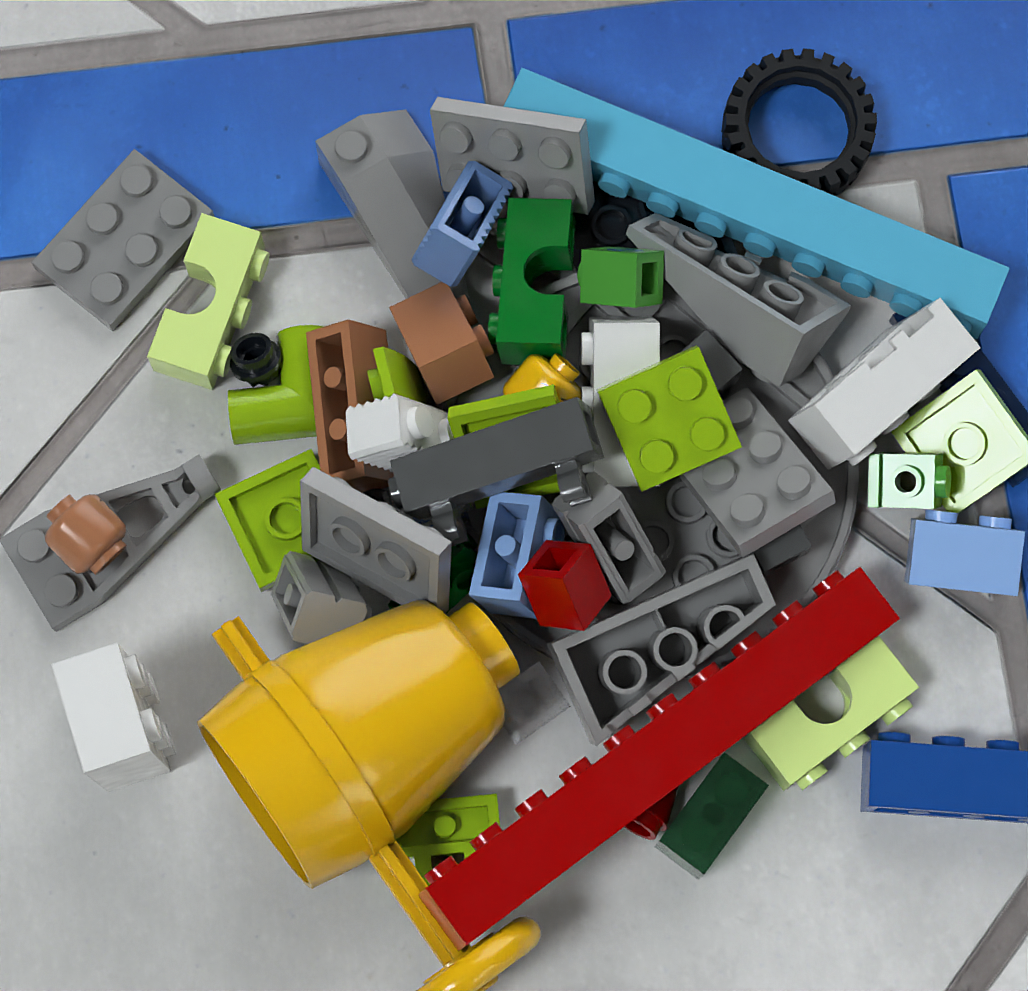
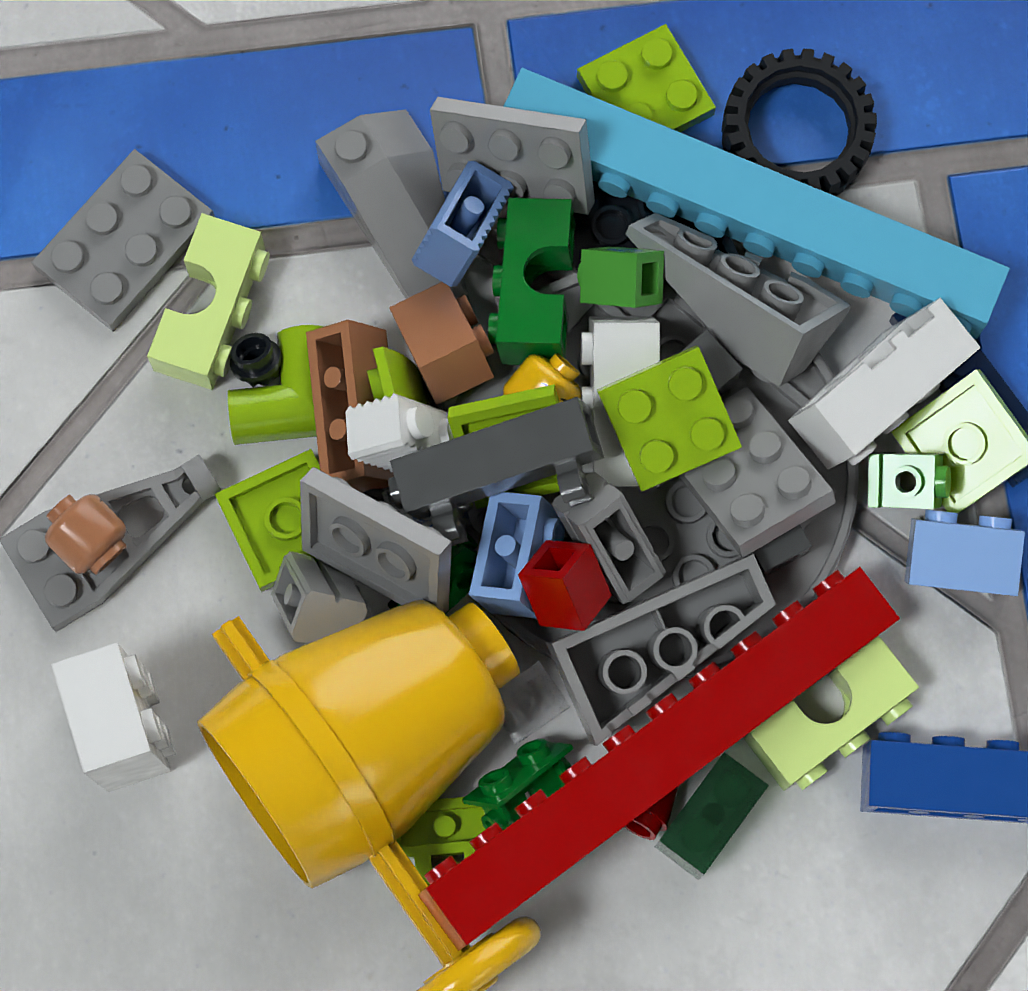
none -> green hinge [462,738,574,830]
none -> lime plate [576,24,716,132]

